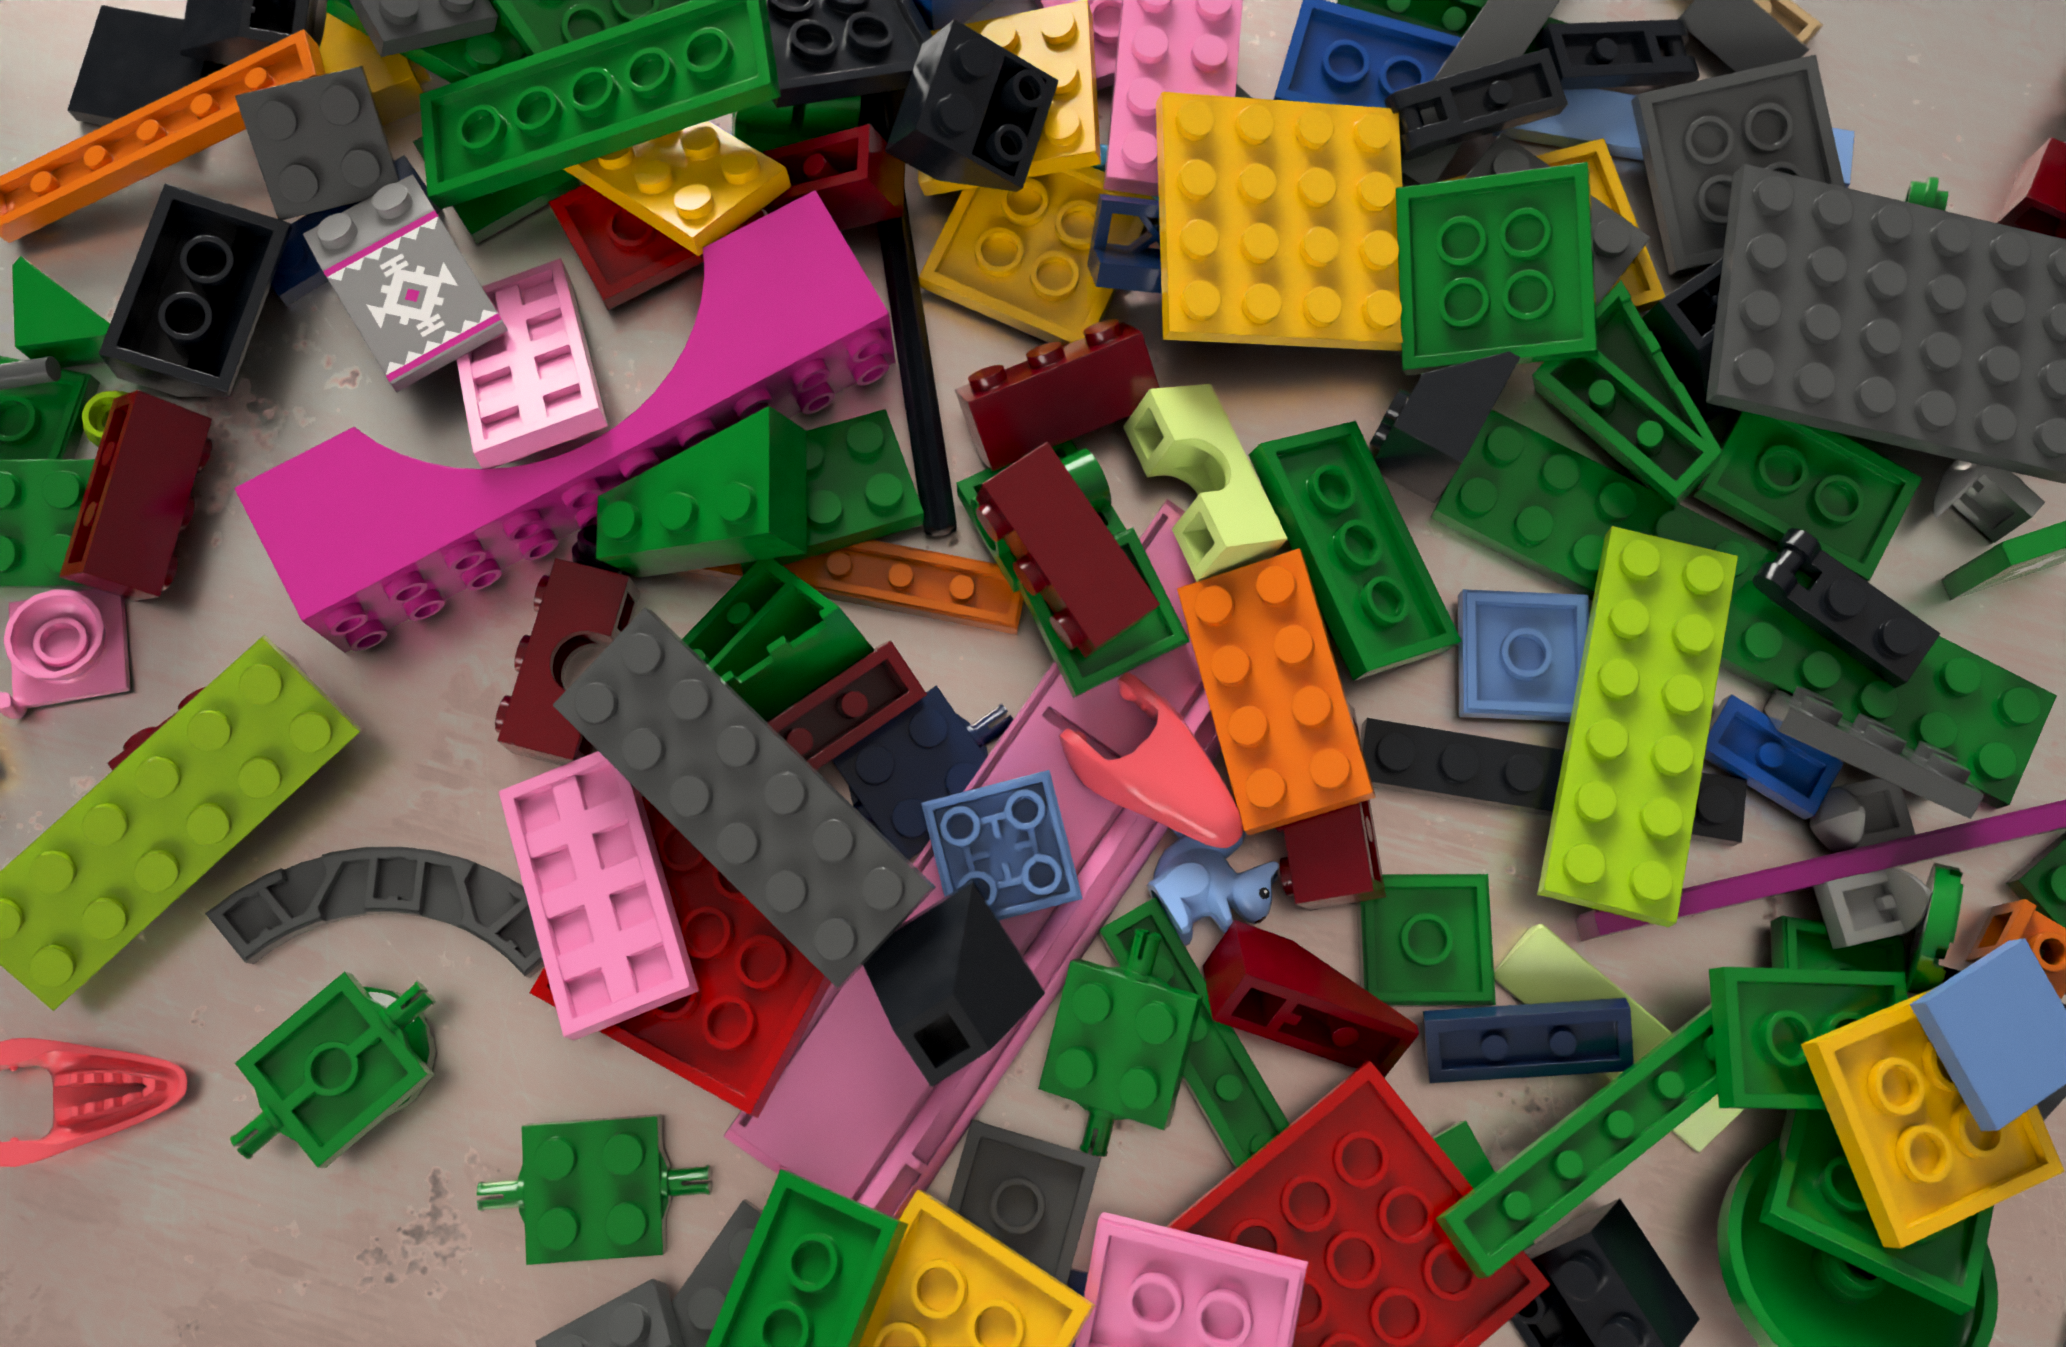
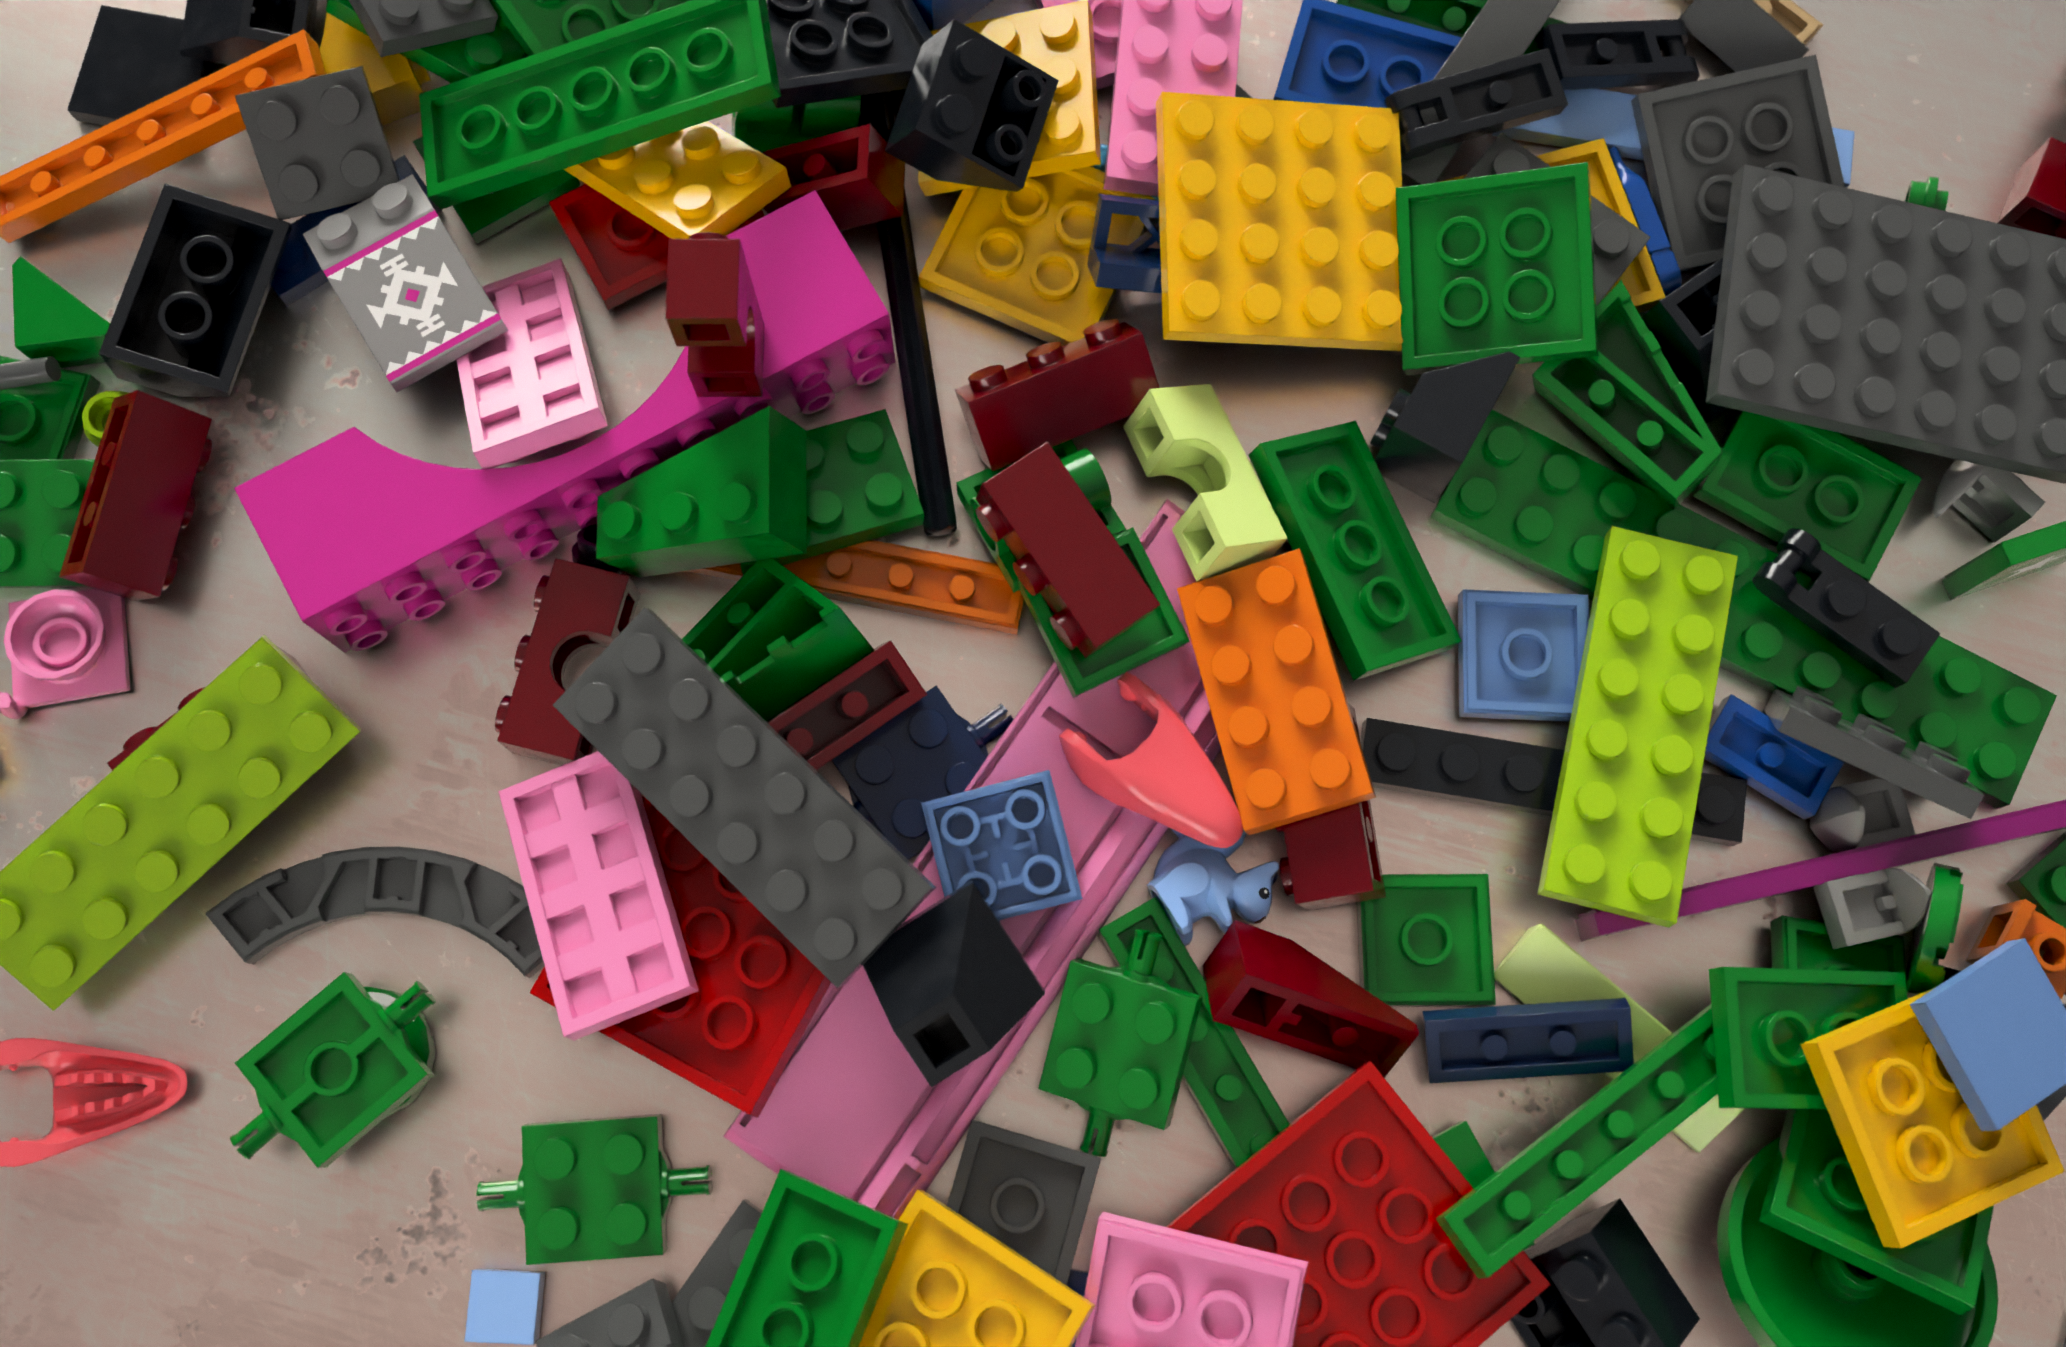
none -> light blue tile [464,1269,545,1345]
none -> dark red arch [665,232,764,397]
none -> blue piece [1609,147,1682,296]

